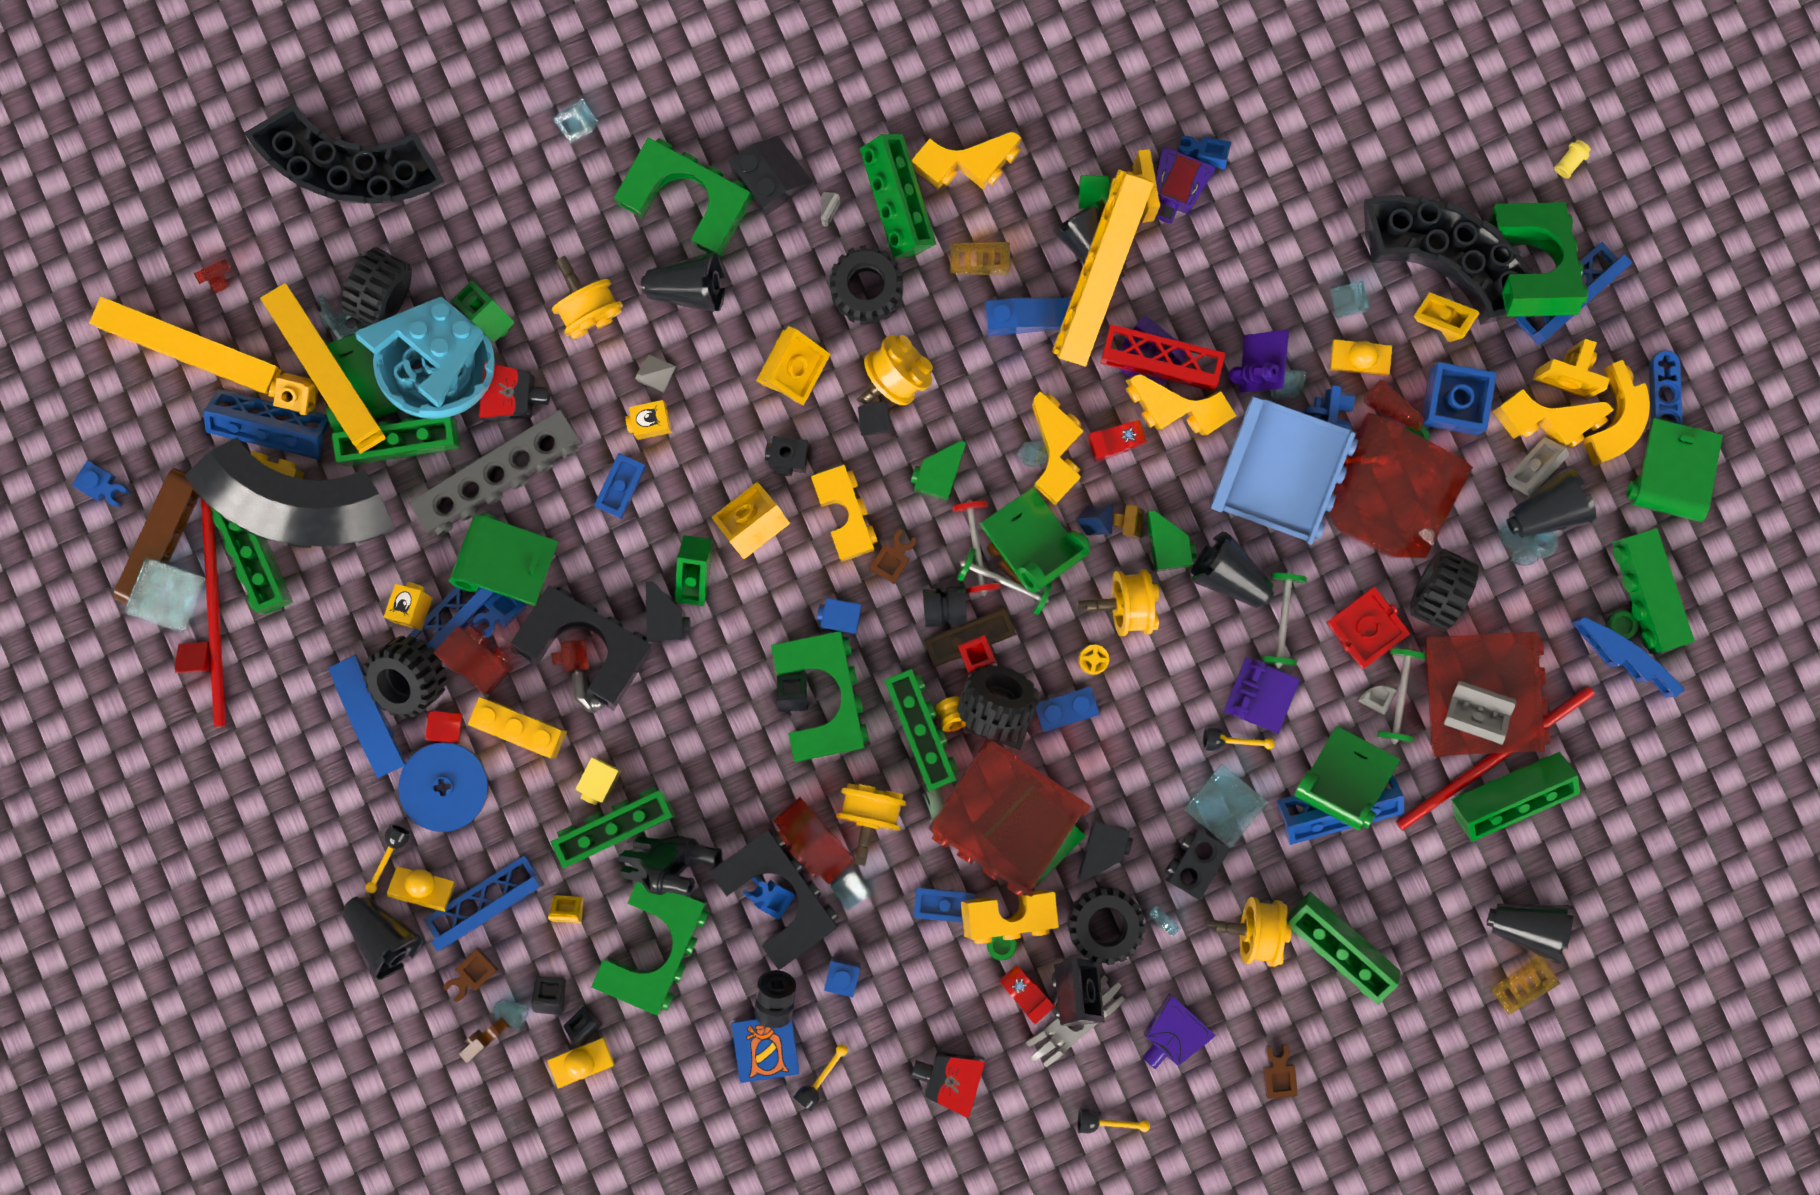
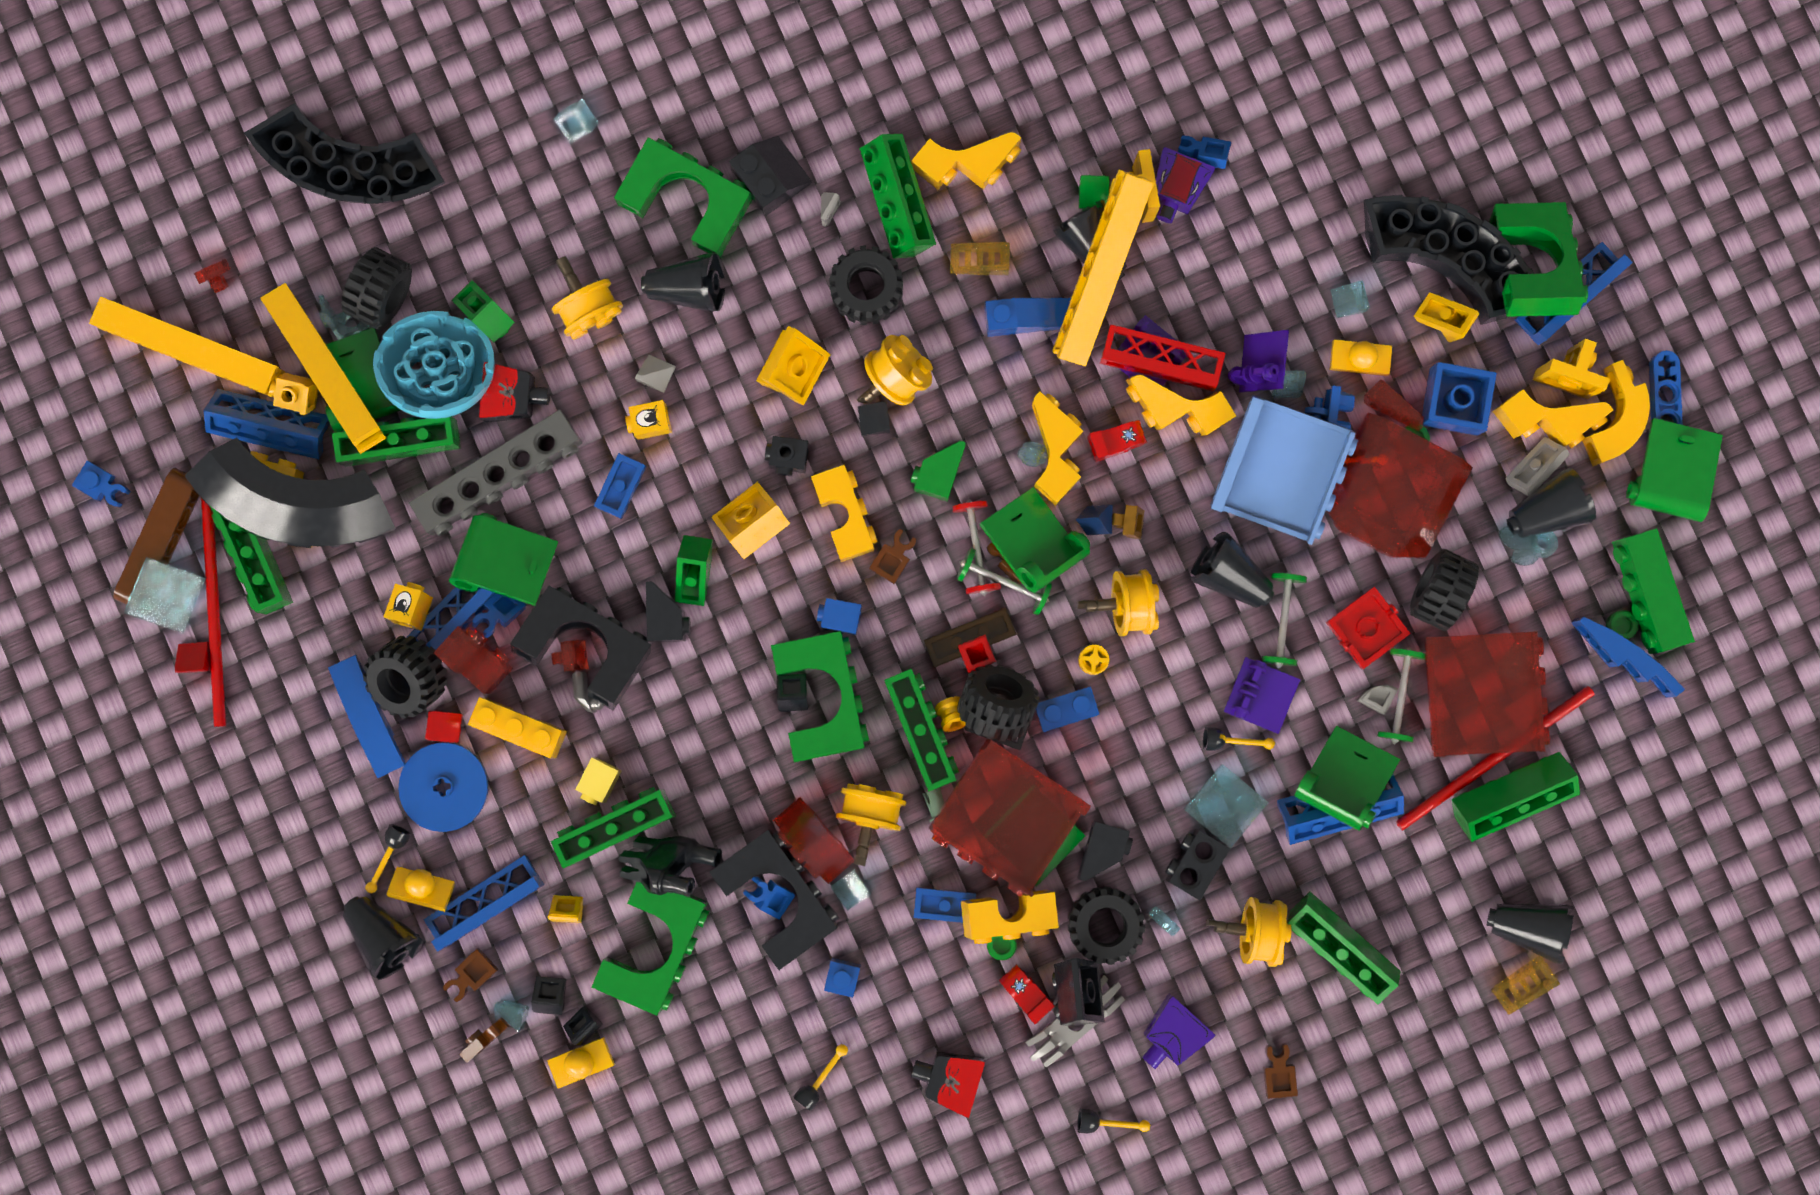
medium azure wing [356,297,484,408] -> none
blue tile [731,1018,800,1083] -> none
black wheel [754,970,797,1028] -> none
black wheel [923,586,967,627] -> none
green slope [1146,510,1196,572] -> none
light grey bracket [1444,681,1516,744] -> none
light yellow pin [1554,140,1591,179] -> none

